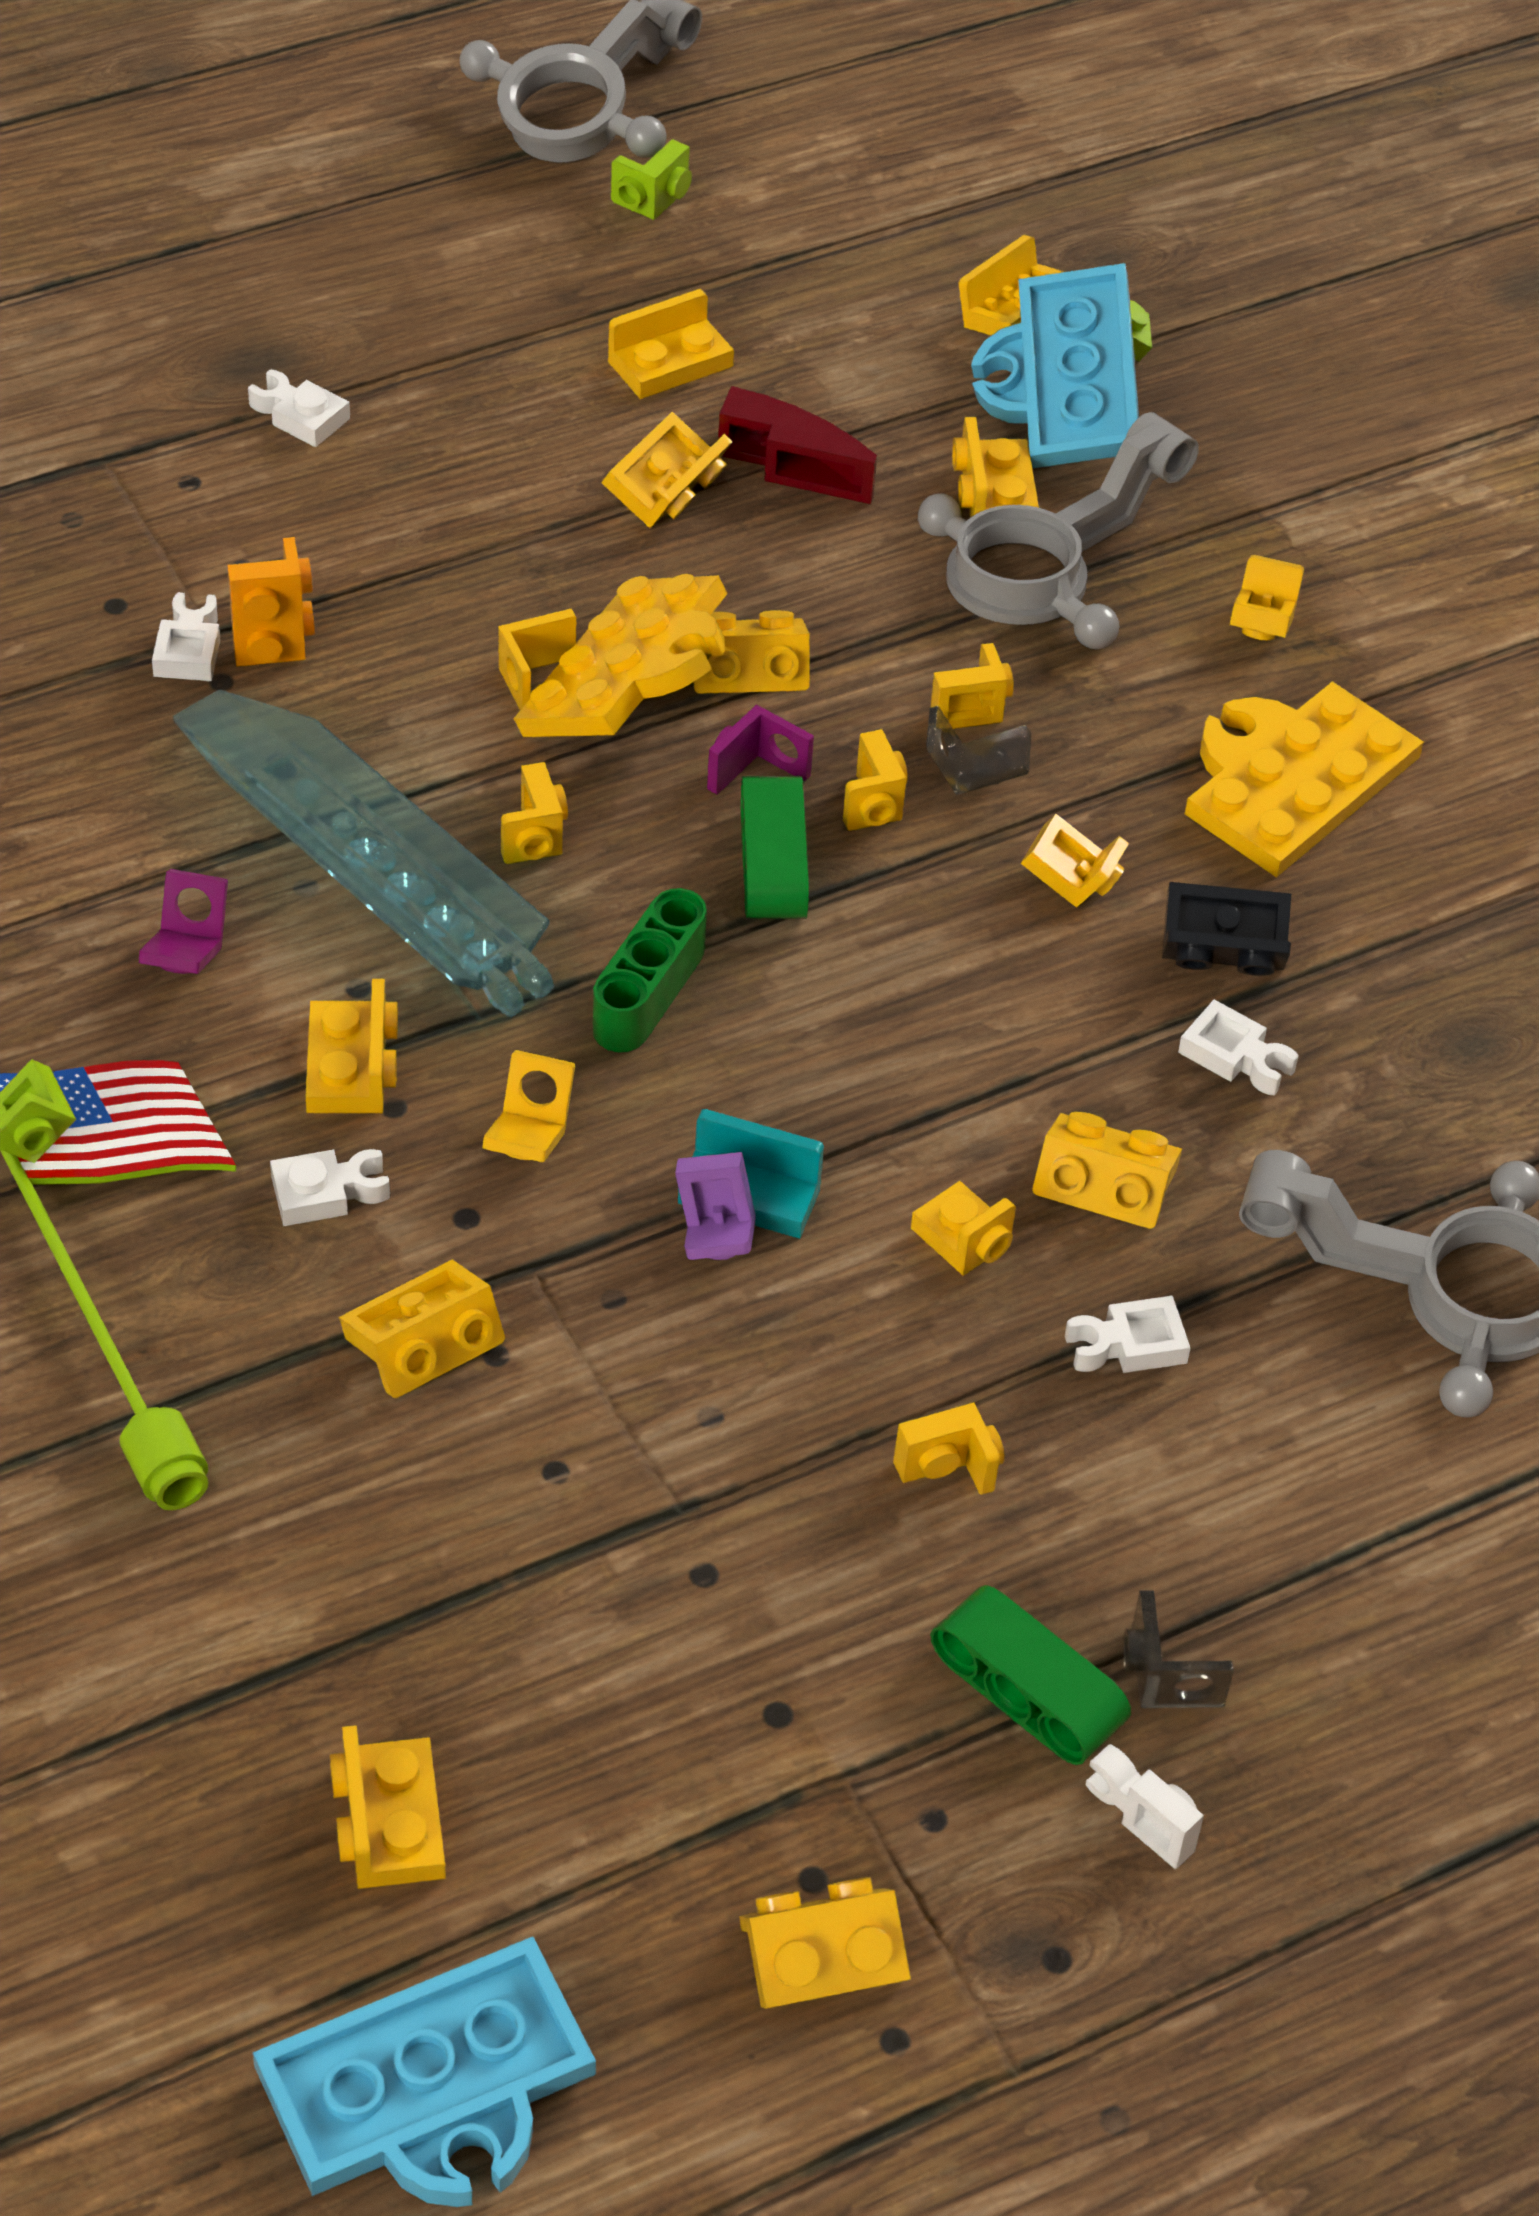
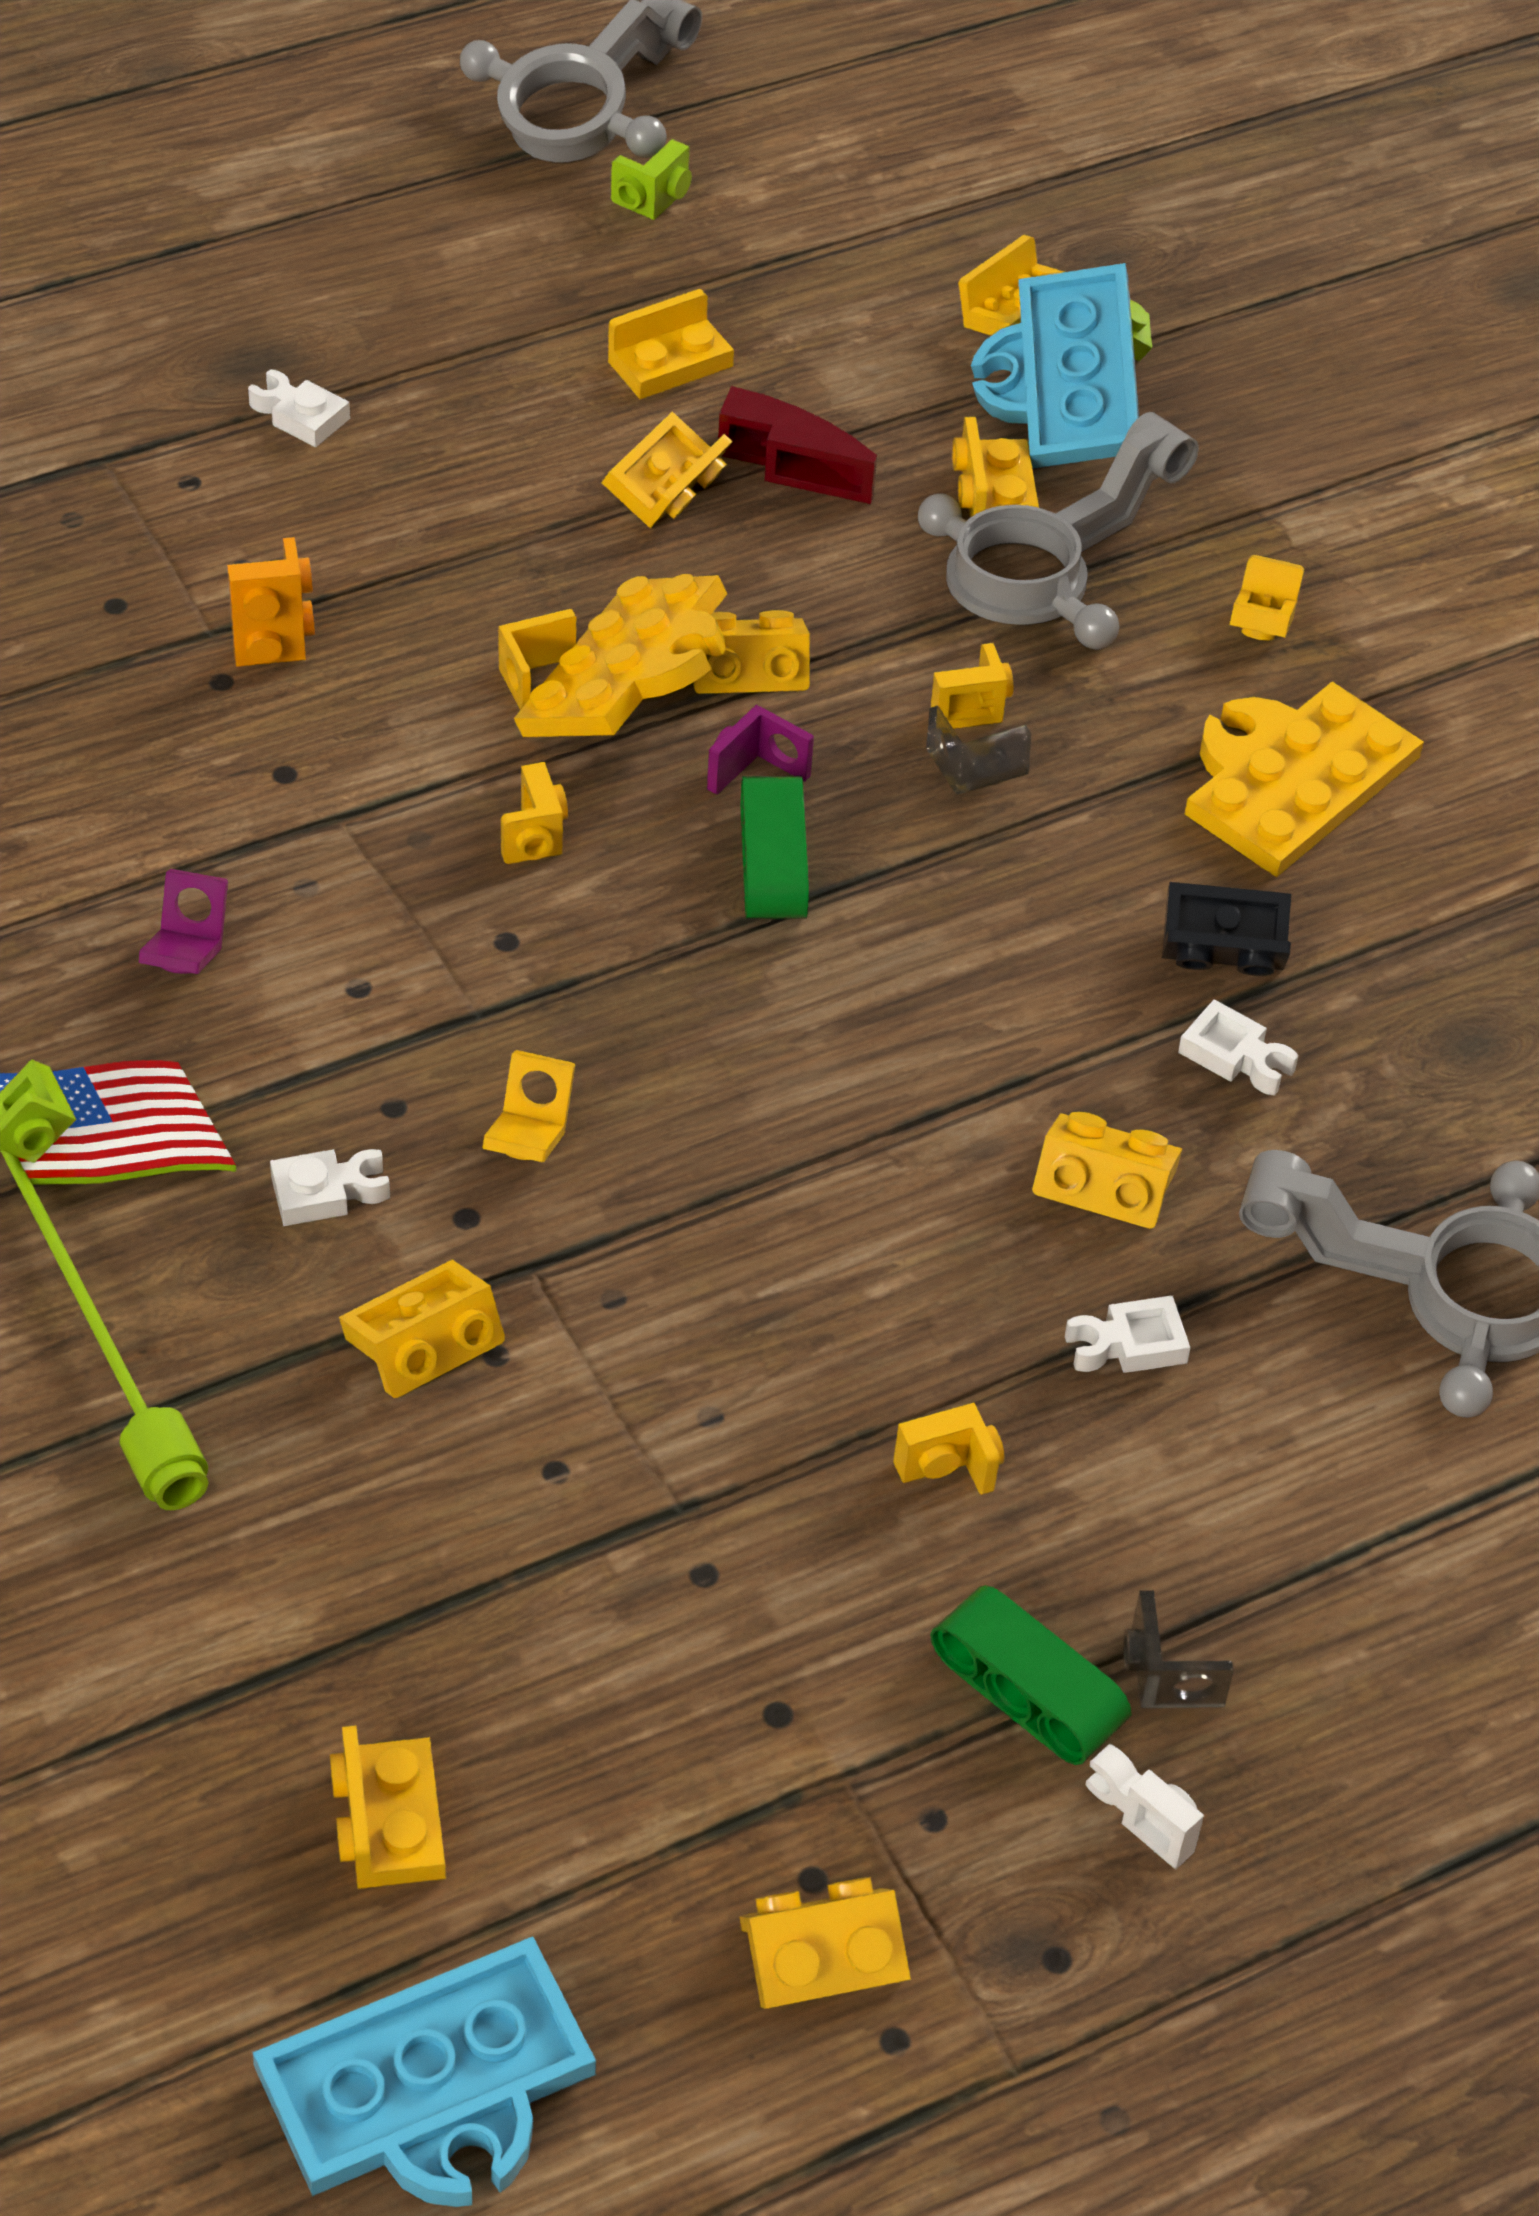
white plate [152,592,220,681] -> none
clear light blue hinge [173,689,555,1018] -> none
yellow bracket [306,979,398,1113] -> none
green beam [592,888,707,1053] -> none
medium lavender bracket [675,1152,756,1260] -> none
teal panel [678,1109,824,1239] -> none
yellow bracket [843,729,908,831] -> none
yellow bracket [911,1181,1016,1276] -> none
yellow bracket [1020,814,1129,908] -> none

